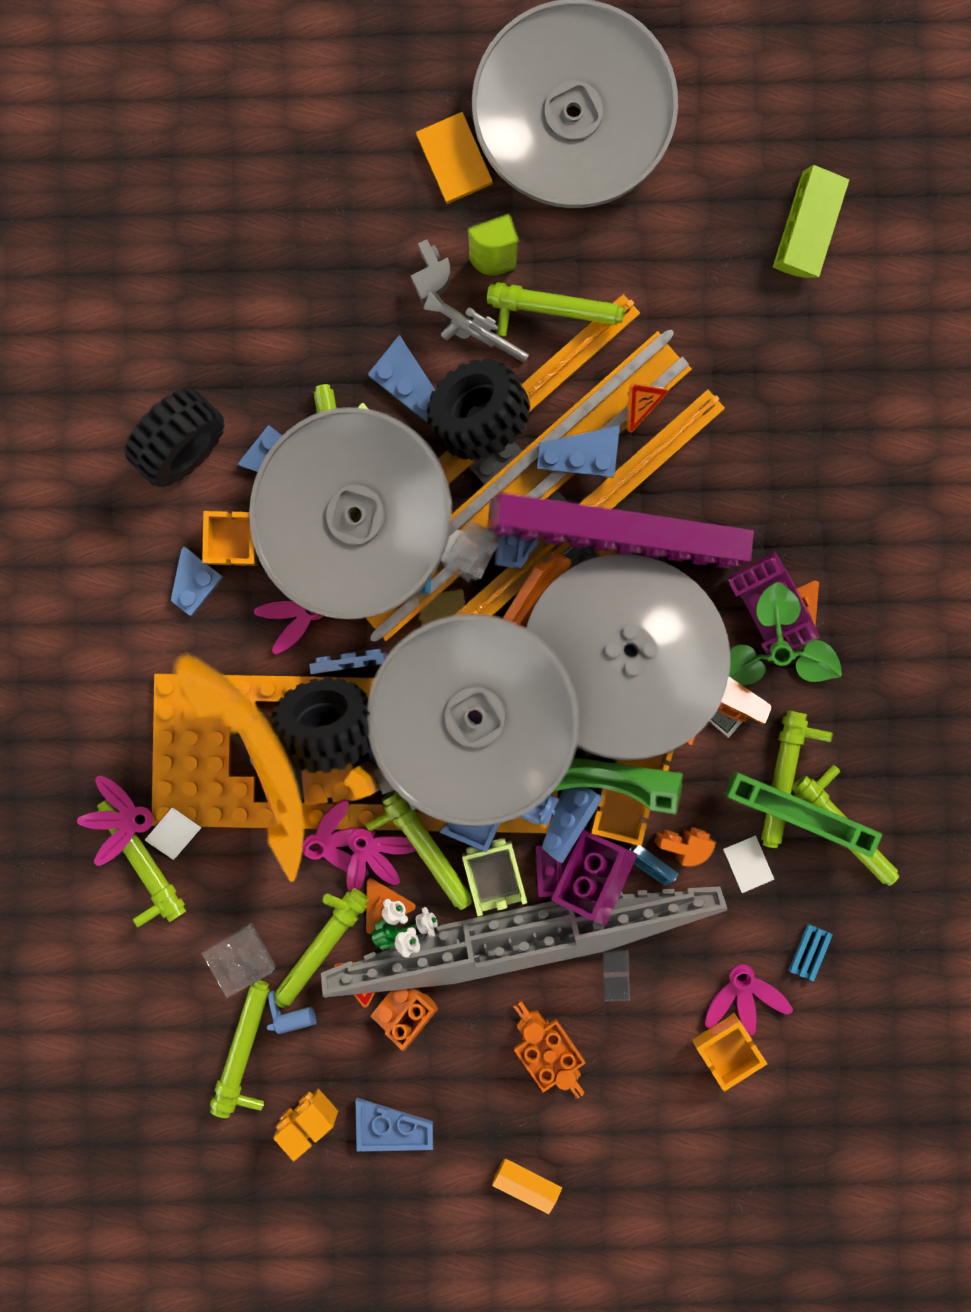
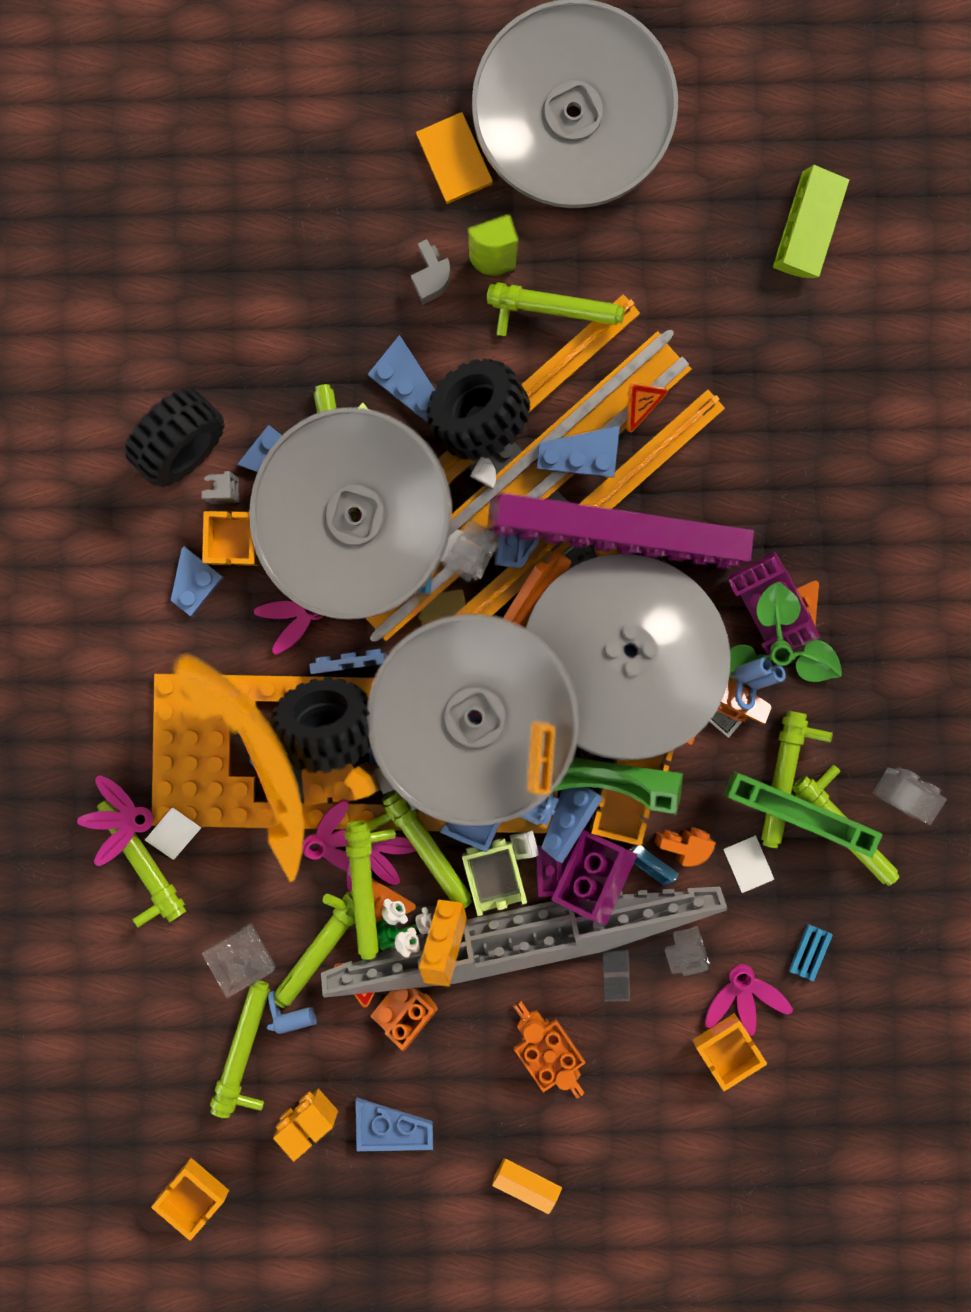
light grey piece [423,289,529,363] -> none
none -> light orange piece [151,1158,229,1241]
none -> light grey hinge [202,471,240,504]
none -> lime cylinder [344,821,396,960]
none -> light orange brick [419,900,467,987]
none -> white tile [470,457,496,489]
none -> white tile [510,830,539,860]
none -> light orange piece [527,721,555,794]
none -> clear brick [665,926,709,977]
none -> medium blue piece [730,657,786,710]
none -> clear brick [873,767,947,825]

